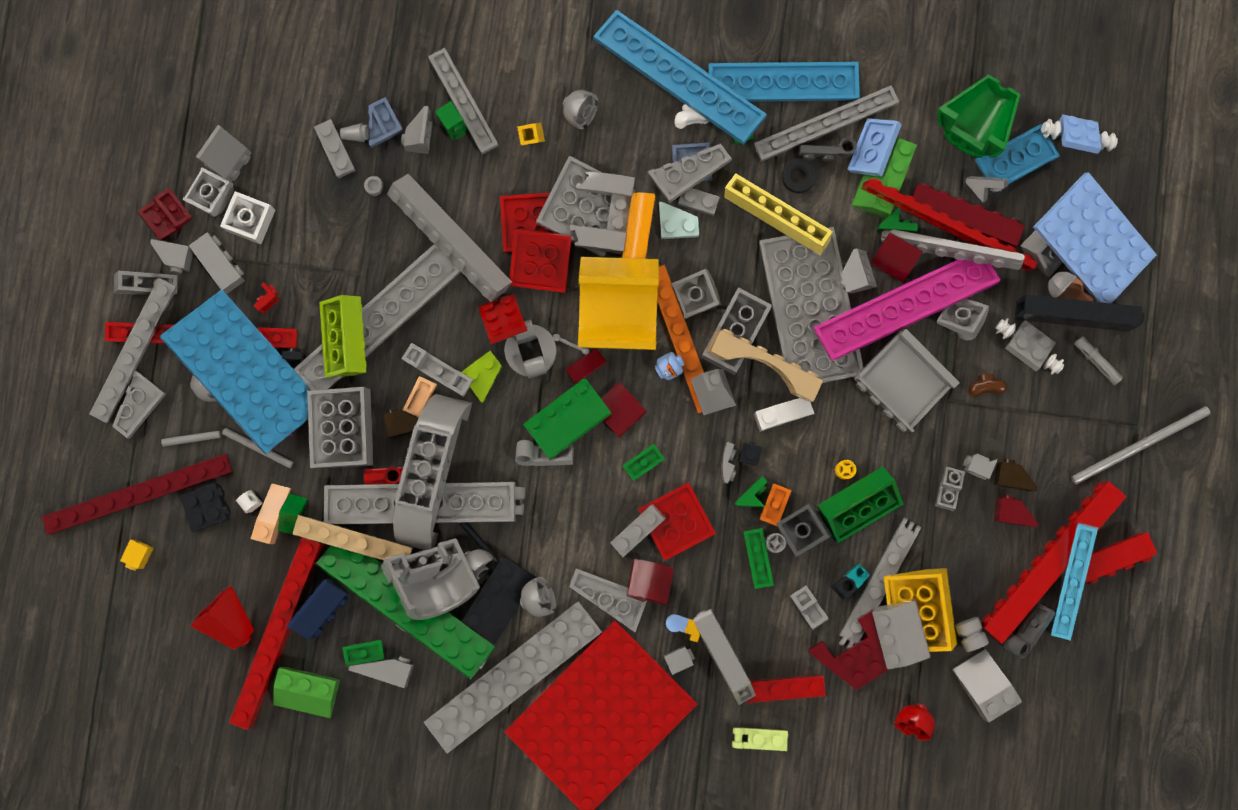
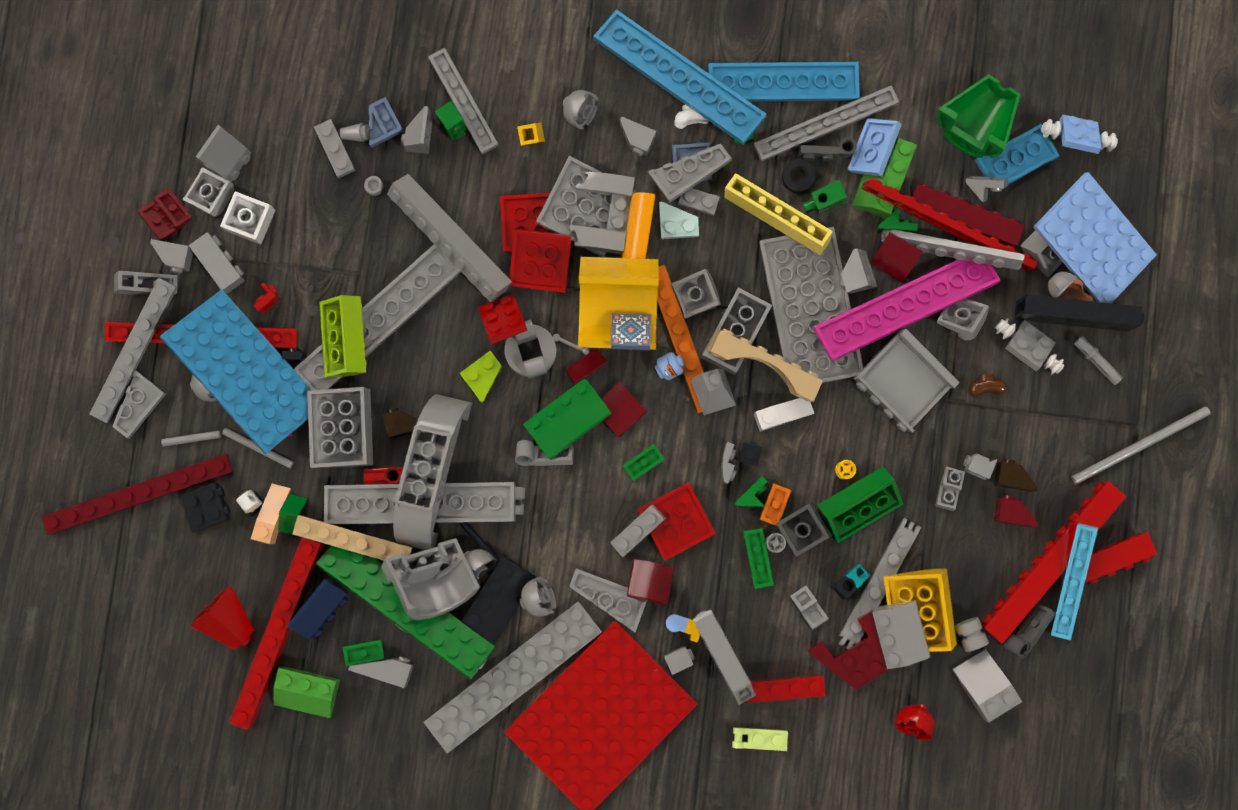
yellow brick [120,539,154,571] -> none
light grey slope [401,343,474,397] -> none
light nougat tile [403,376,437,418] -> none
none -> sand blue tile [611,313,651,350]
none -> light grey slope [620,116,656,156]
none -> green torso [802,180,847,214]

